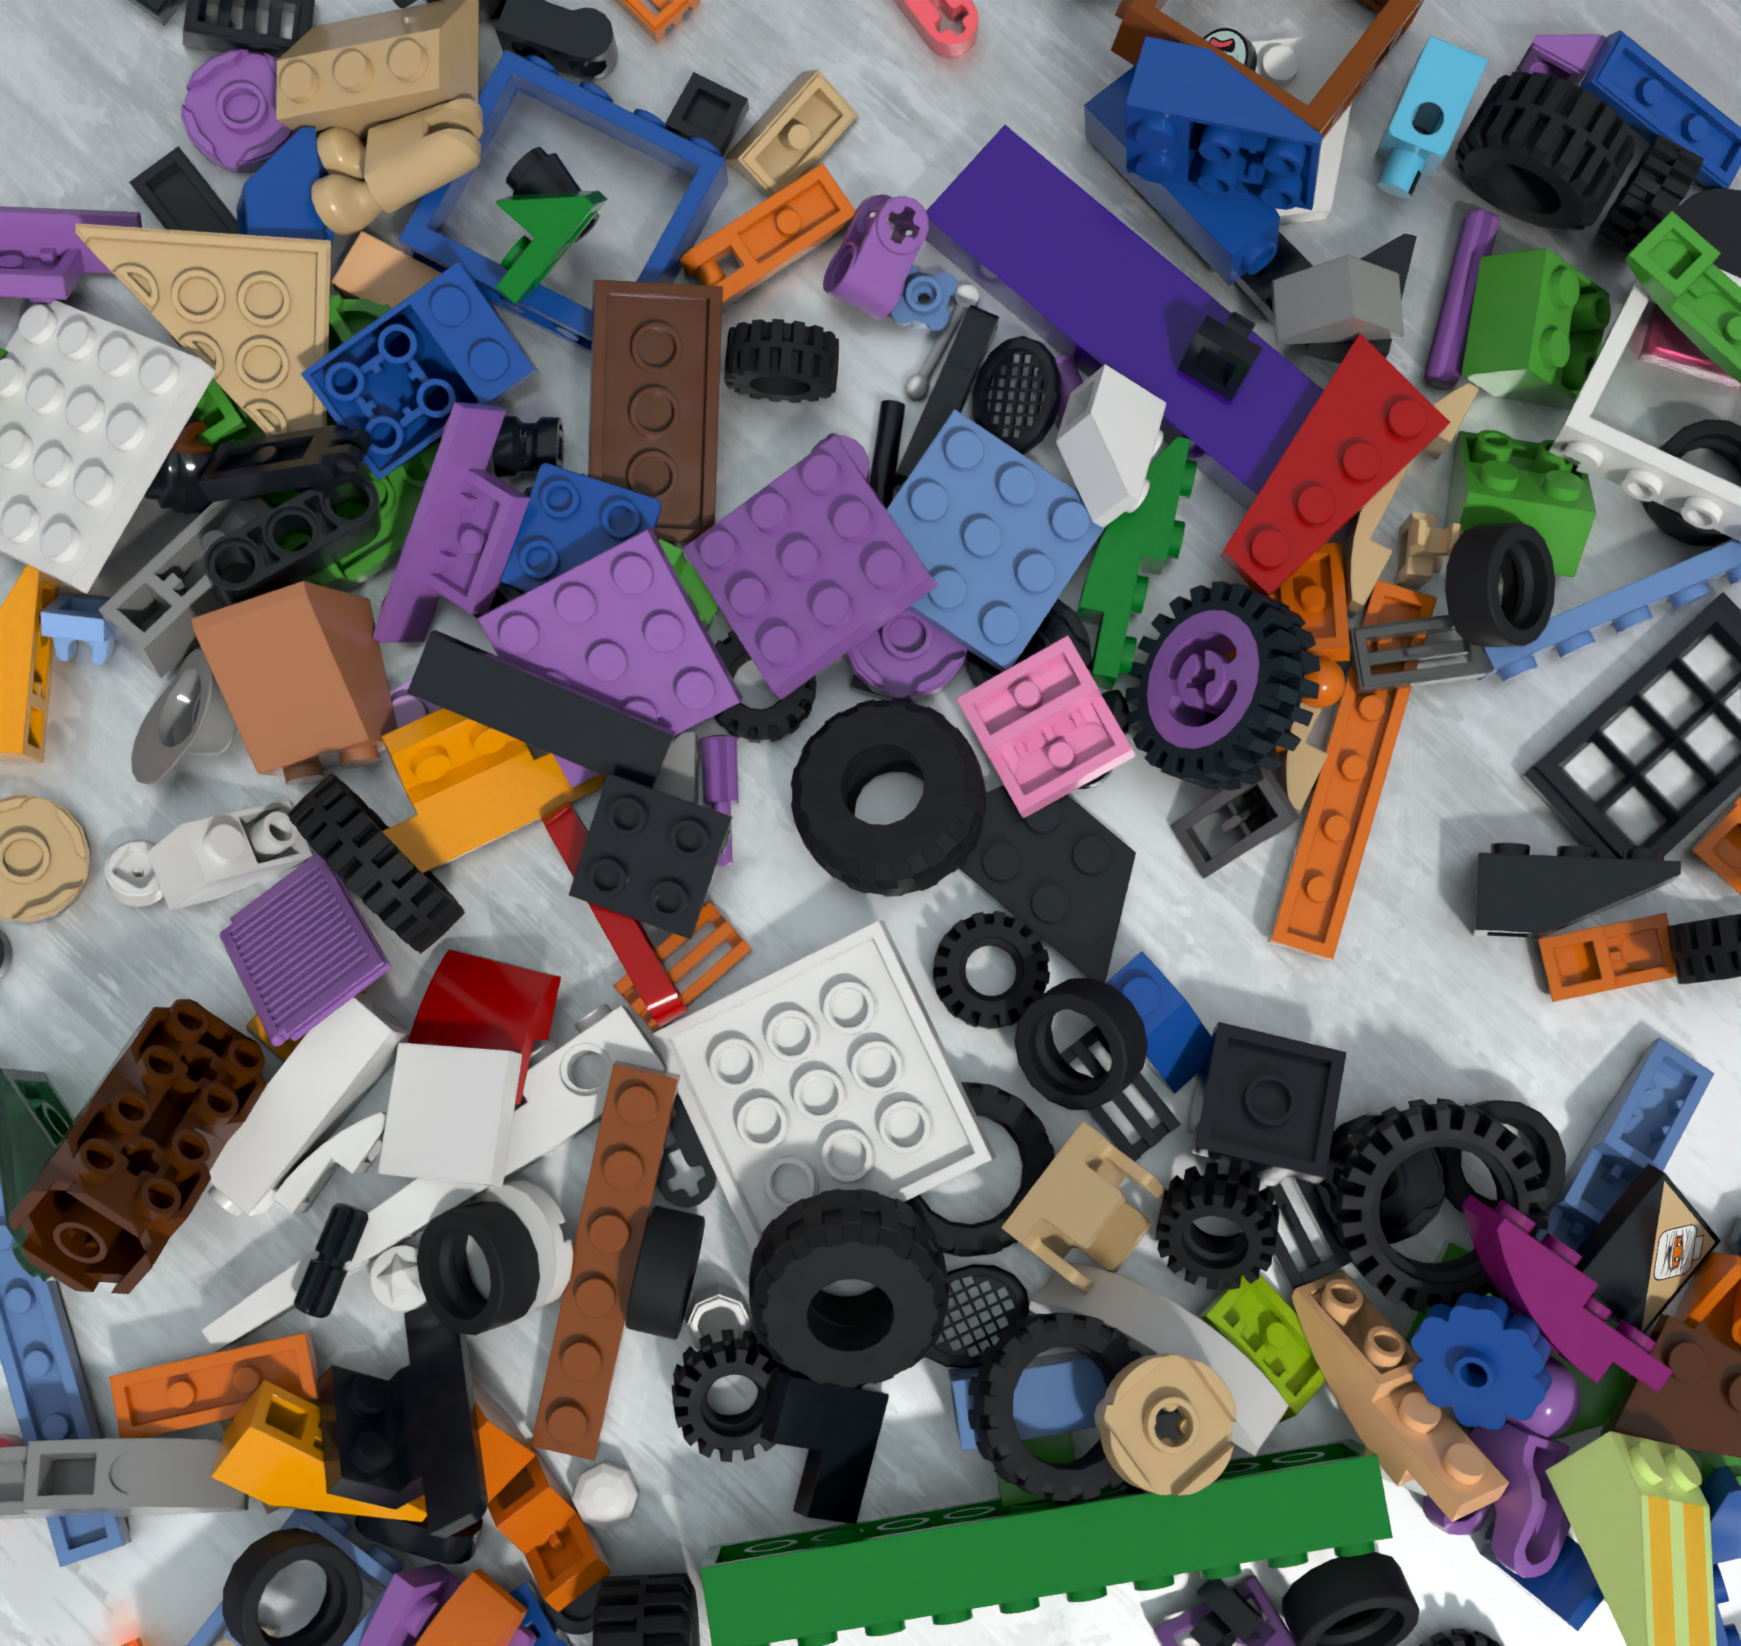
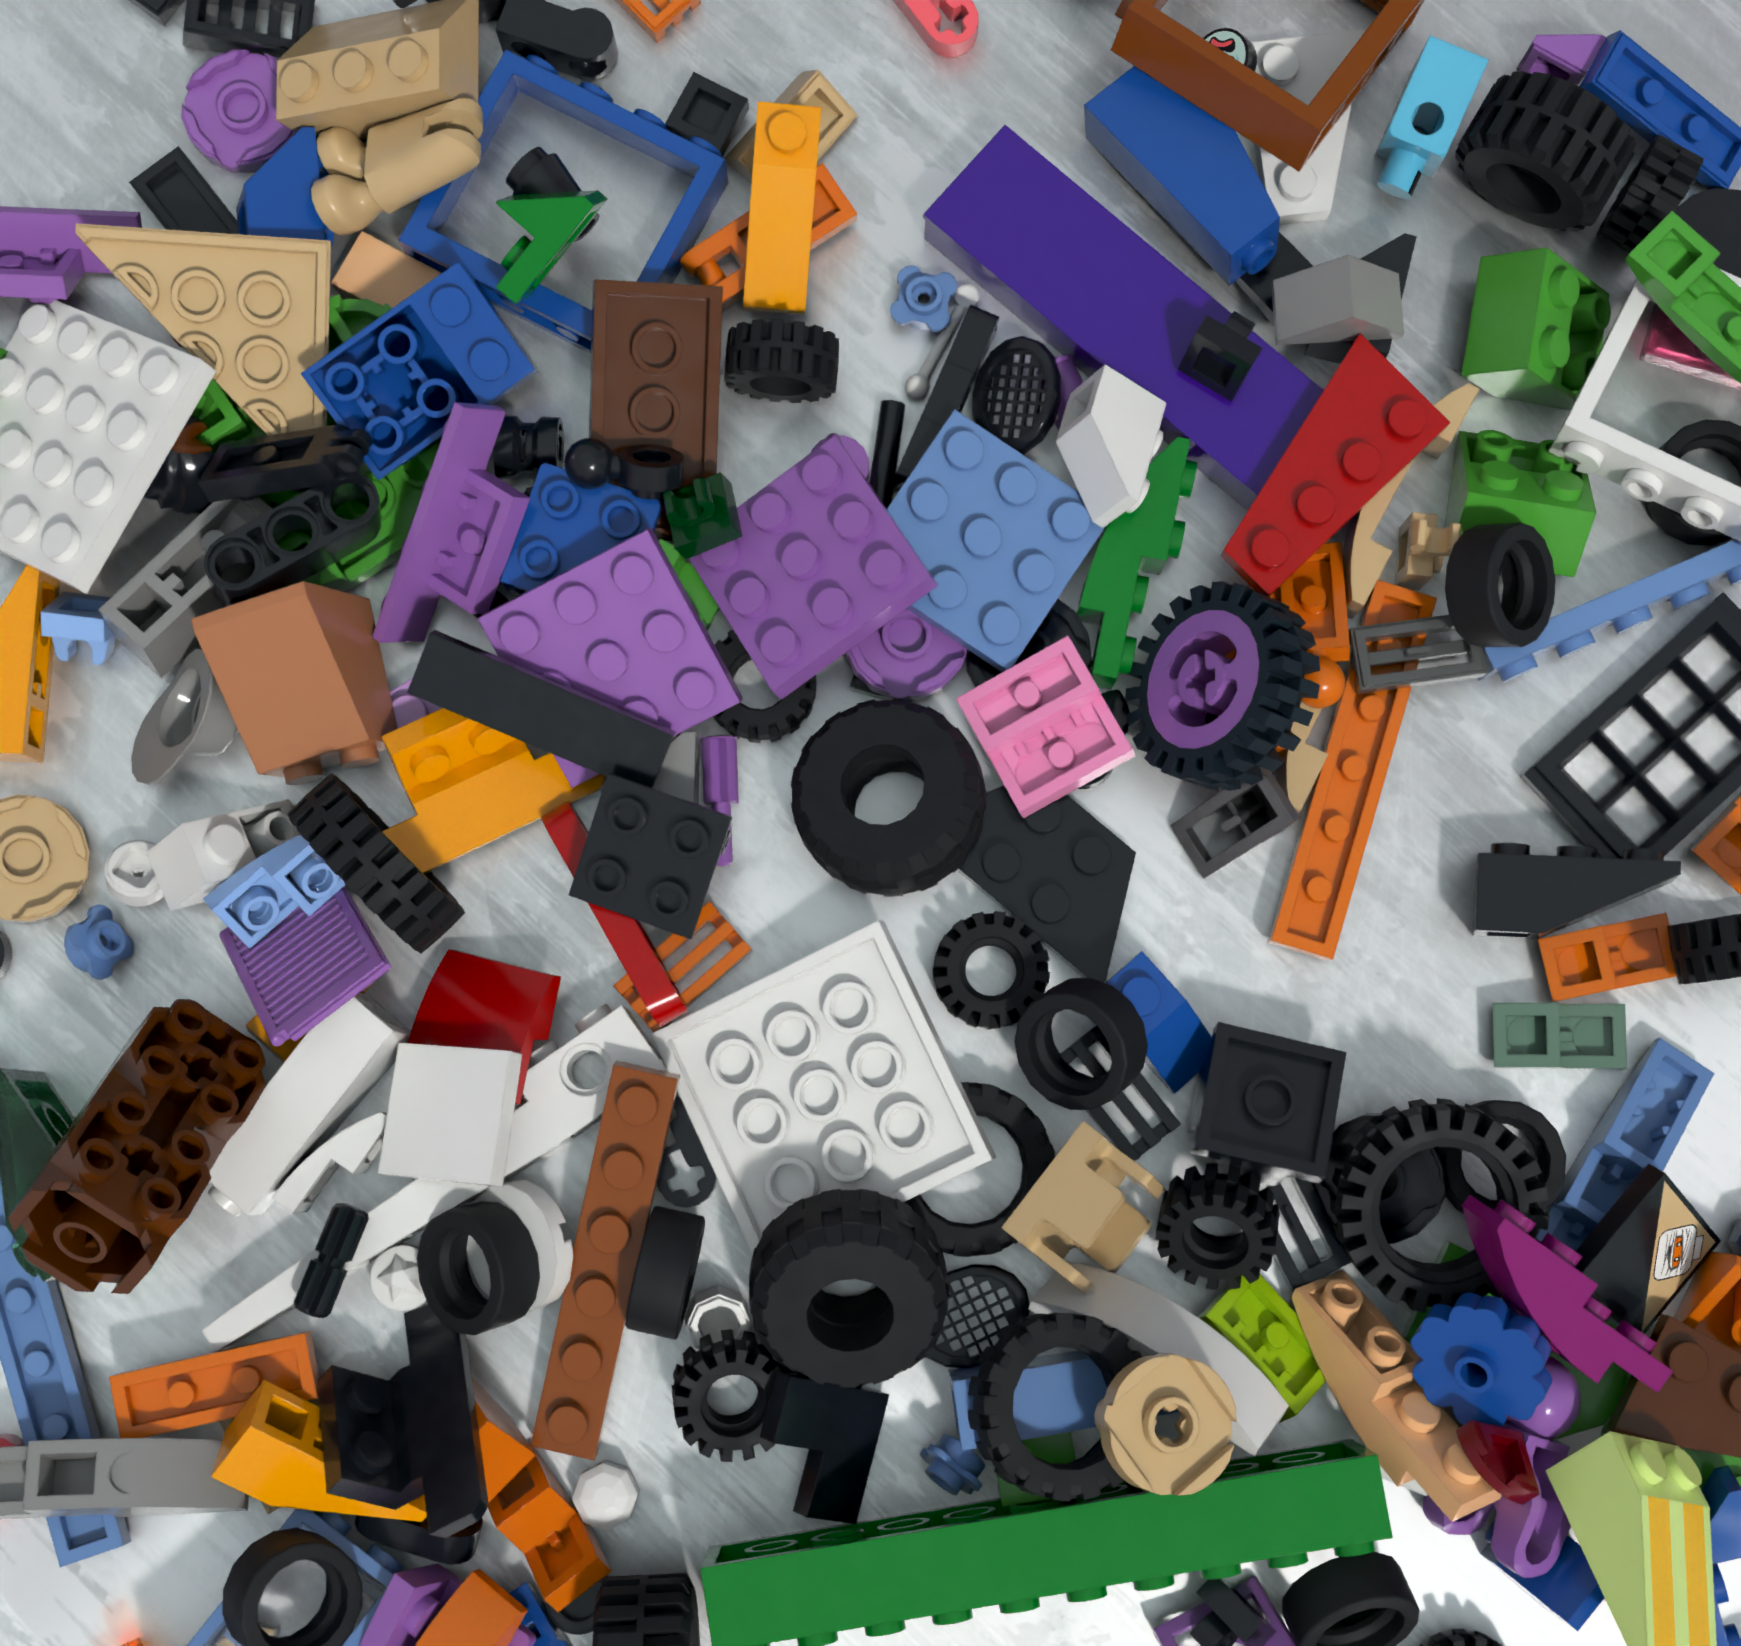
medium lavender piece [823,194,929,321] -> none
blue slope [1125,36,1323,210] -> none
medium lavender axle [1424,209,1500,389] -> none
none -> medium blue plate [64,904,133,980]
none -> light blue slope [203,835,345,949]
none -> black plate [564,438,684,500]
none -> dark green tile [663,472,743,559]
none -> light orange slope [743,101,821,315]
none -> medium blue plate [920,1434,985,1496]
none -> dark red tile [1456,1420,1540,1505]
none -> sand green slope [1493,1003,1627,1069]

